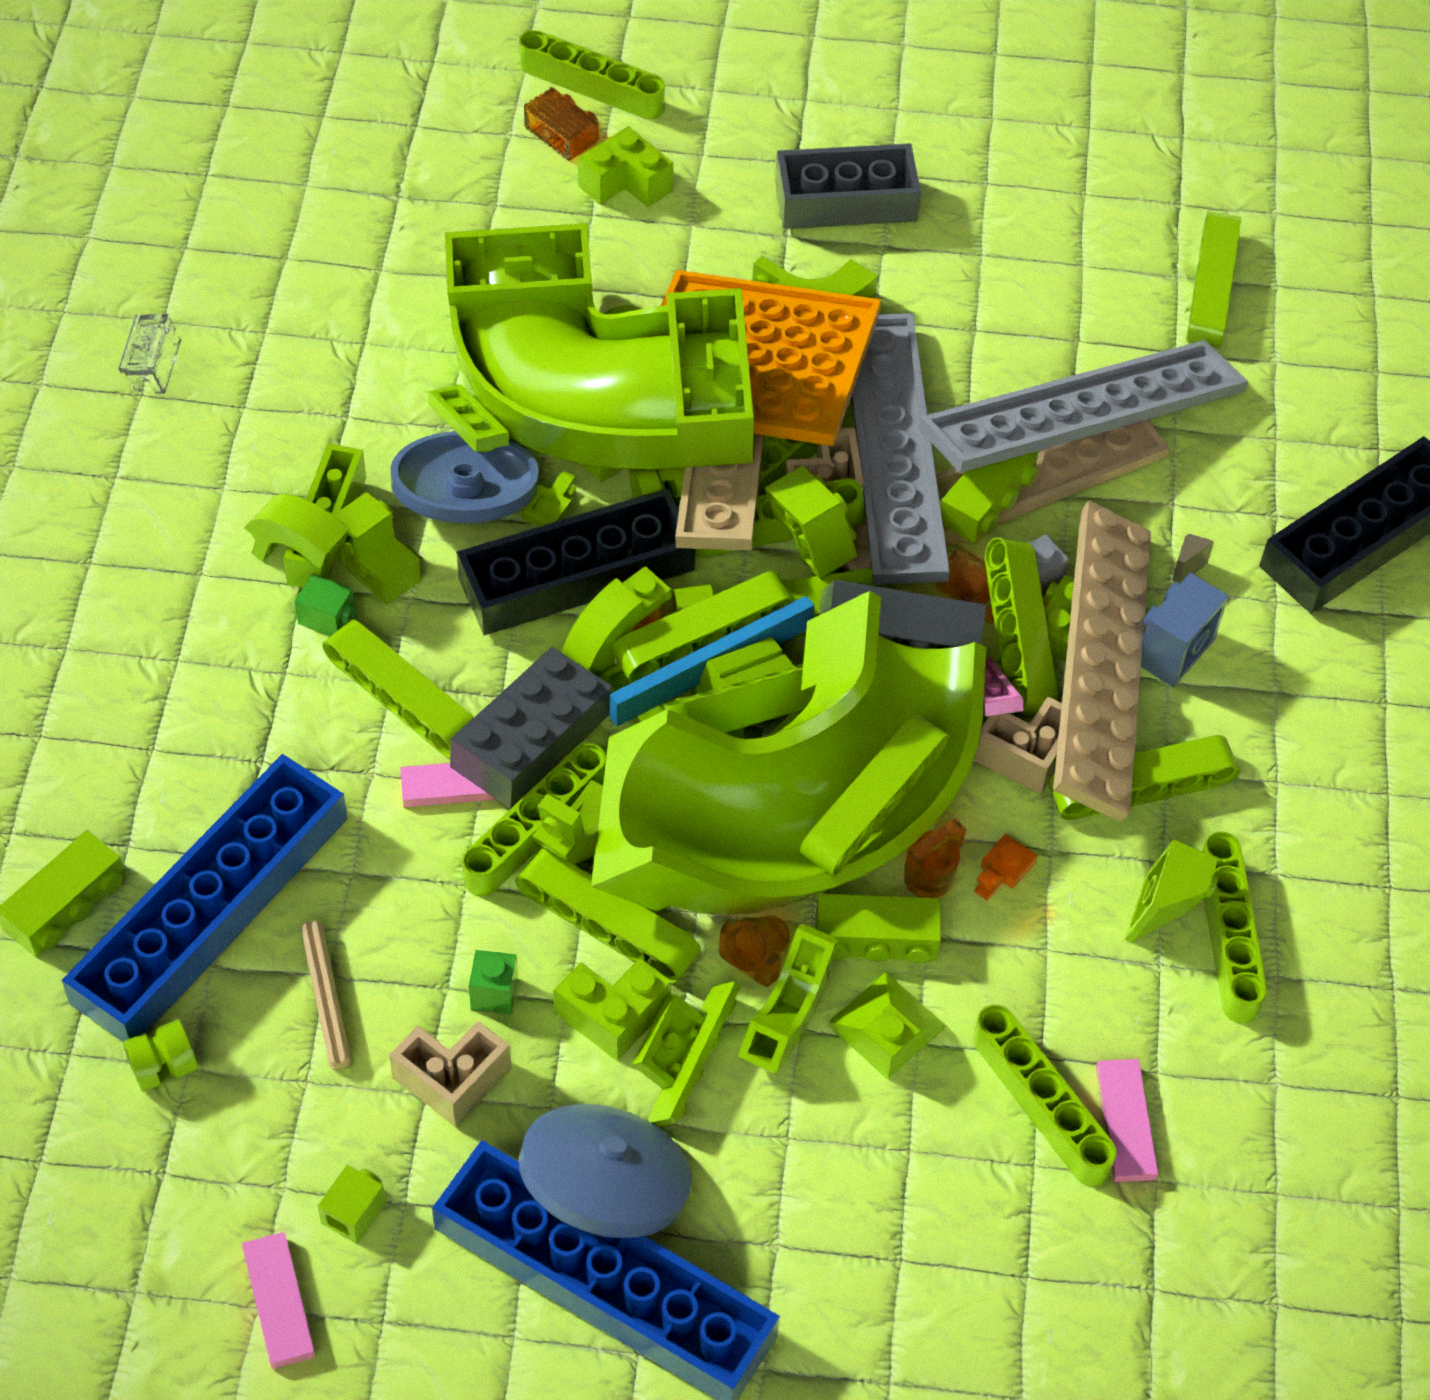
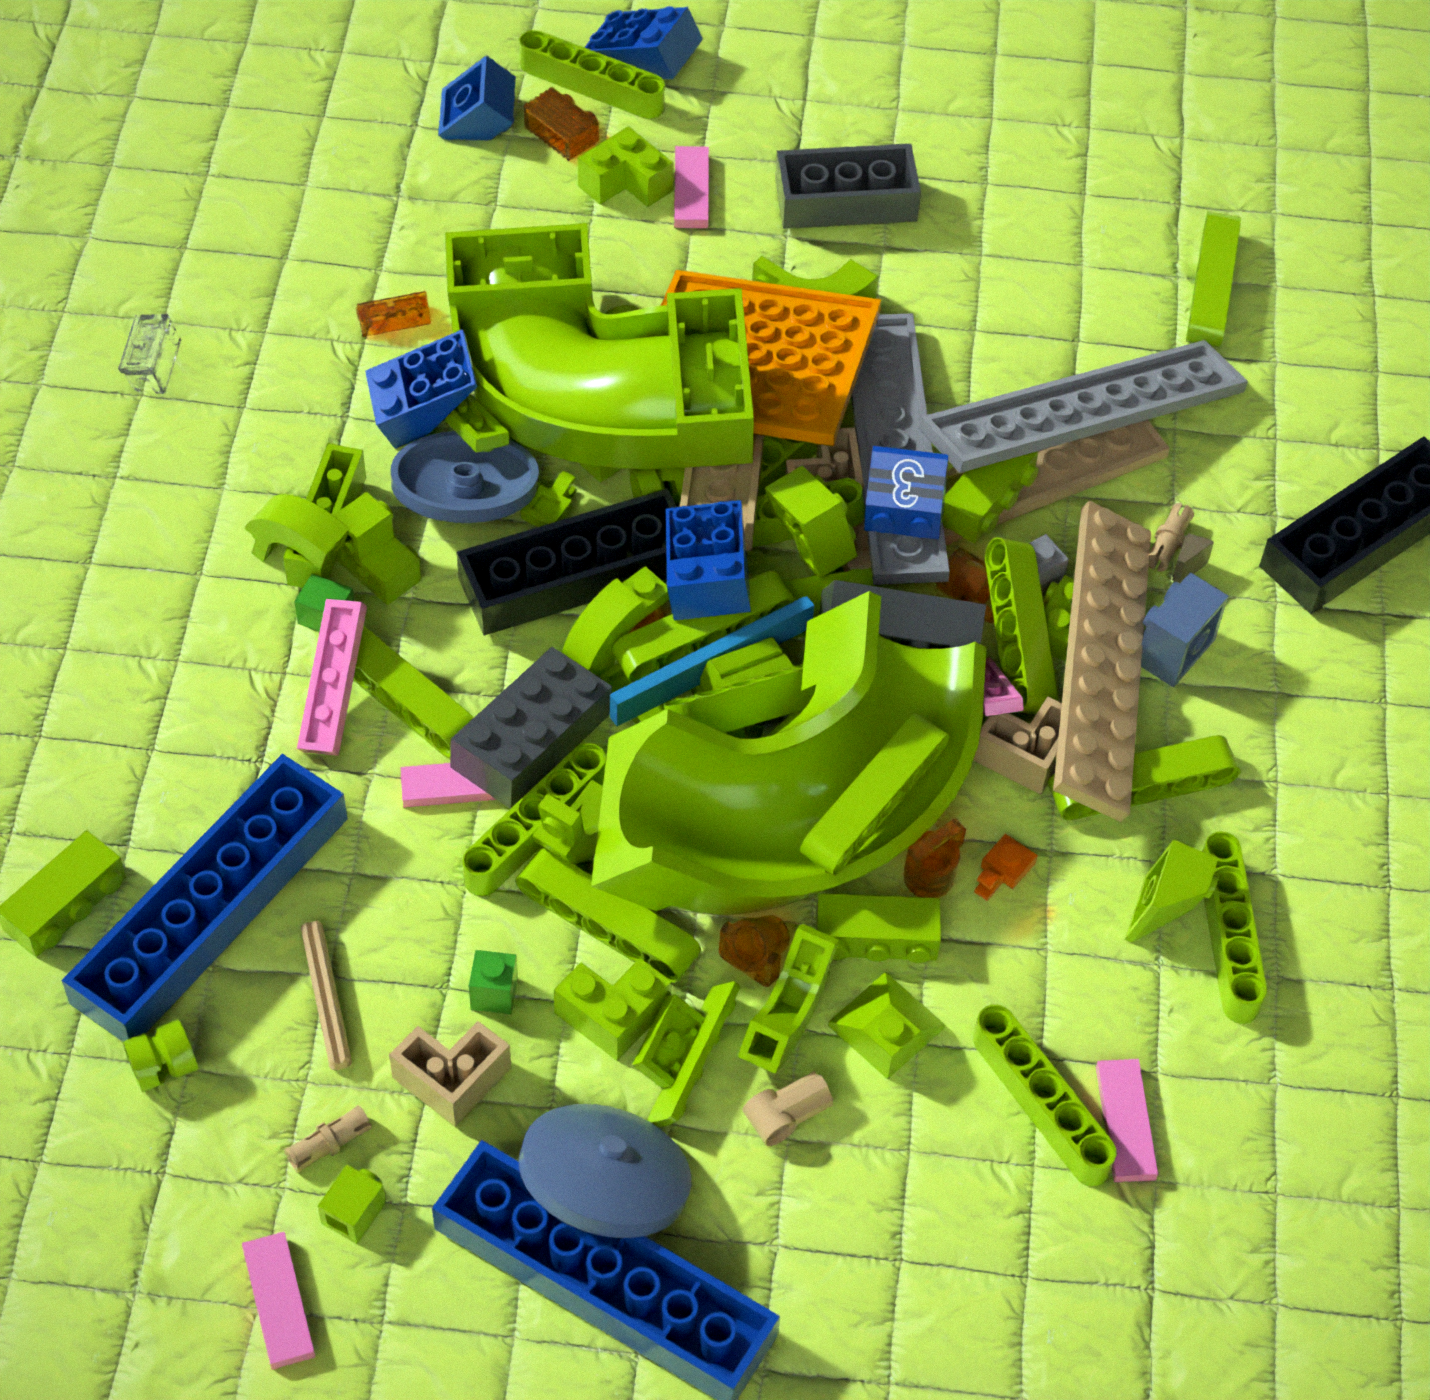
none -> tan pin [284,1105,372,1173]
none -> bright pink plate [297,599,367,756]
none -> clear orange hinge [356,291,431,337]
none -> blue slope [365,329,478,448]
none -> blue slope [438,55,516,140]
none -> blue slope [584,6,703,80]
none -> blue slope [666,500,751,621]
none -> bright pink tile [674,146,709,228]
none -> tan piece [743,1071,833,1146]
none -> blue slope [864,446,949,540]
none -> tan pin [1148,503,1194,572]

